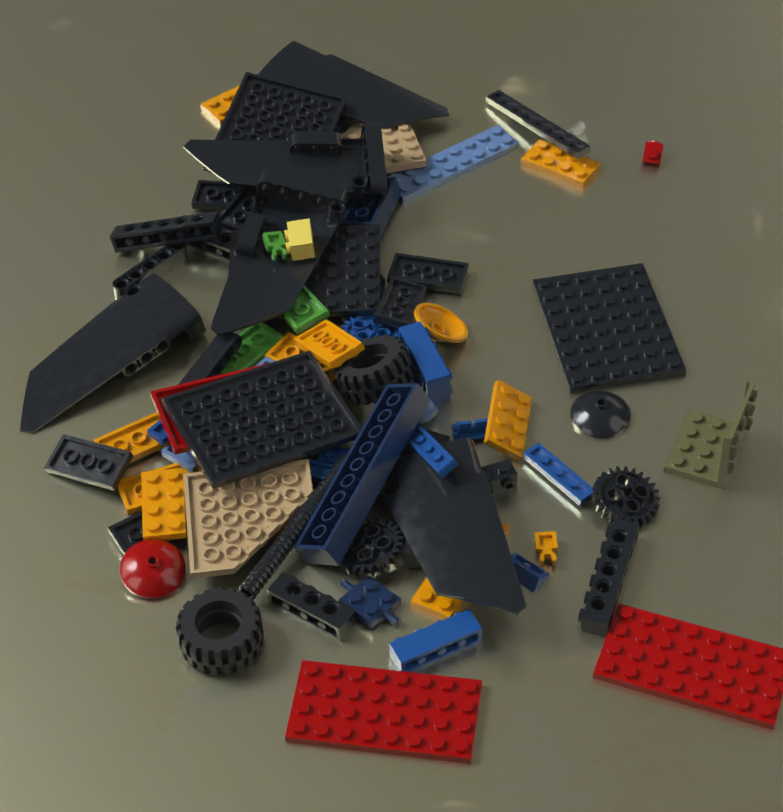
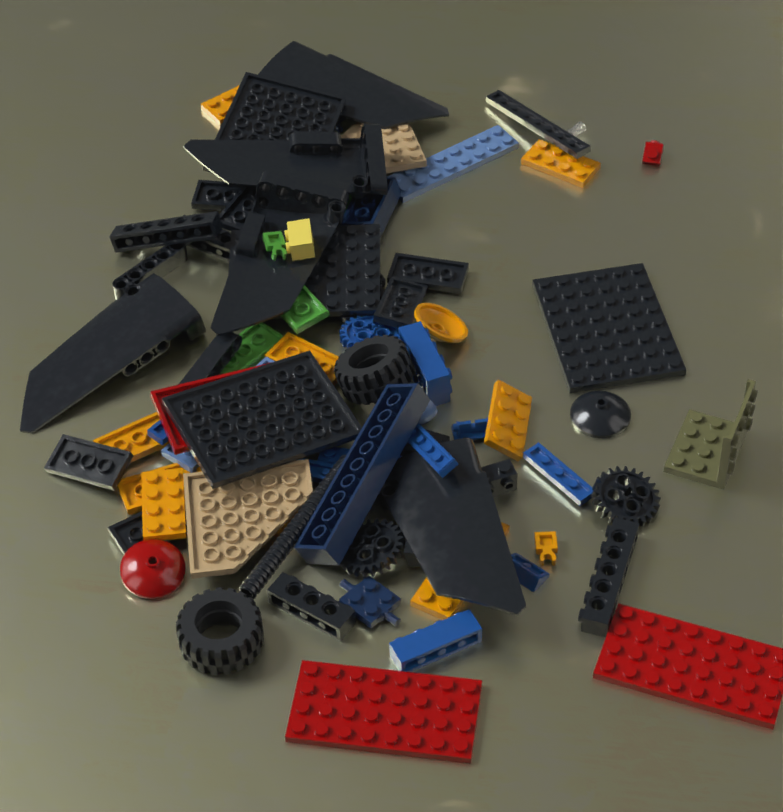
light orange plate [294,319,365,369] -> none

